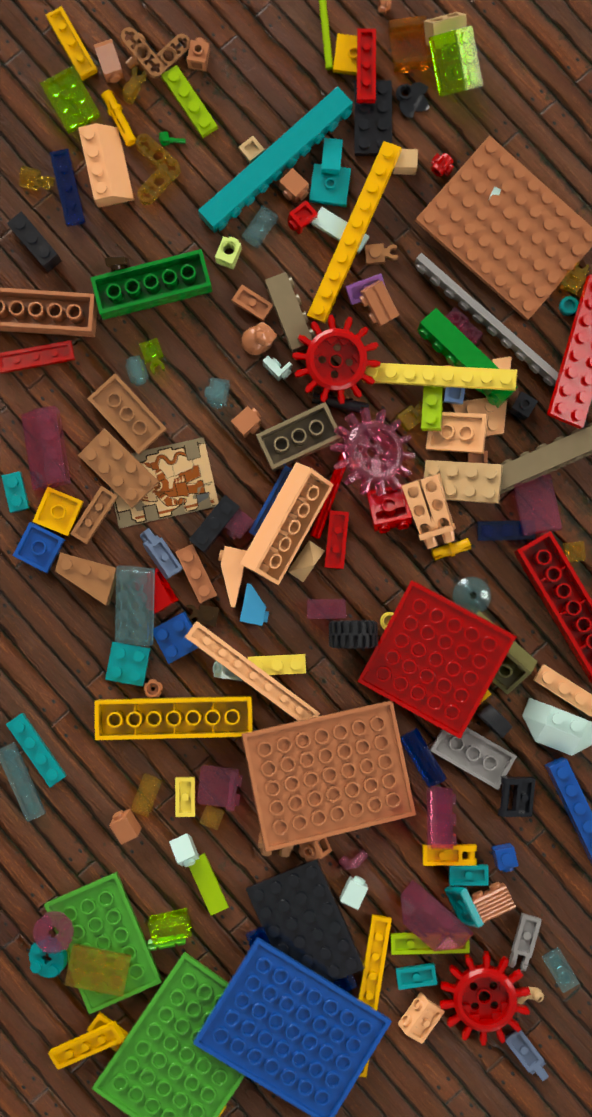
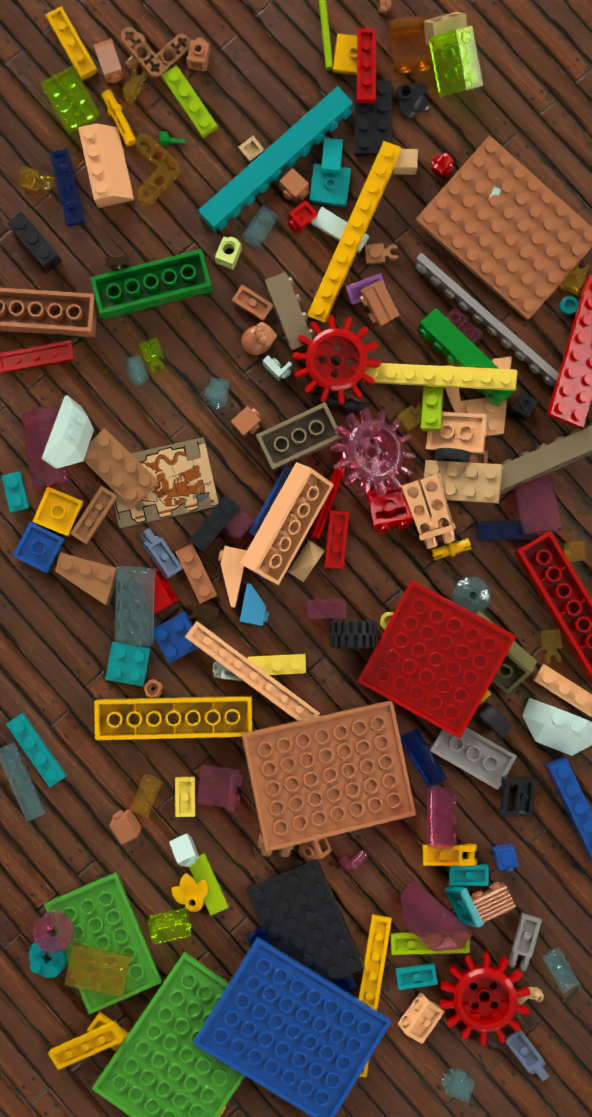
medium nougat plate [87,373,167,455] -> none
bright green axle [147,933,186,951] -> none
clear yellow plate [199,804,225,830] -> none
light aqua brick [340,876,368,910] -> none
medium blue plate [443,387,465,405] -> none
none -> light aqua wedge [41,395,94,469]
none -> yellow plate [172,873,209,912]
none -> black tyre [435,448,470,462]
none -> clear light blue brick [442,1068,475,1103]
none -> clear yellow plate [539,629,562,663]

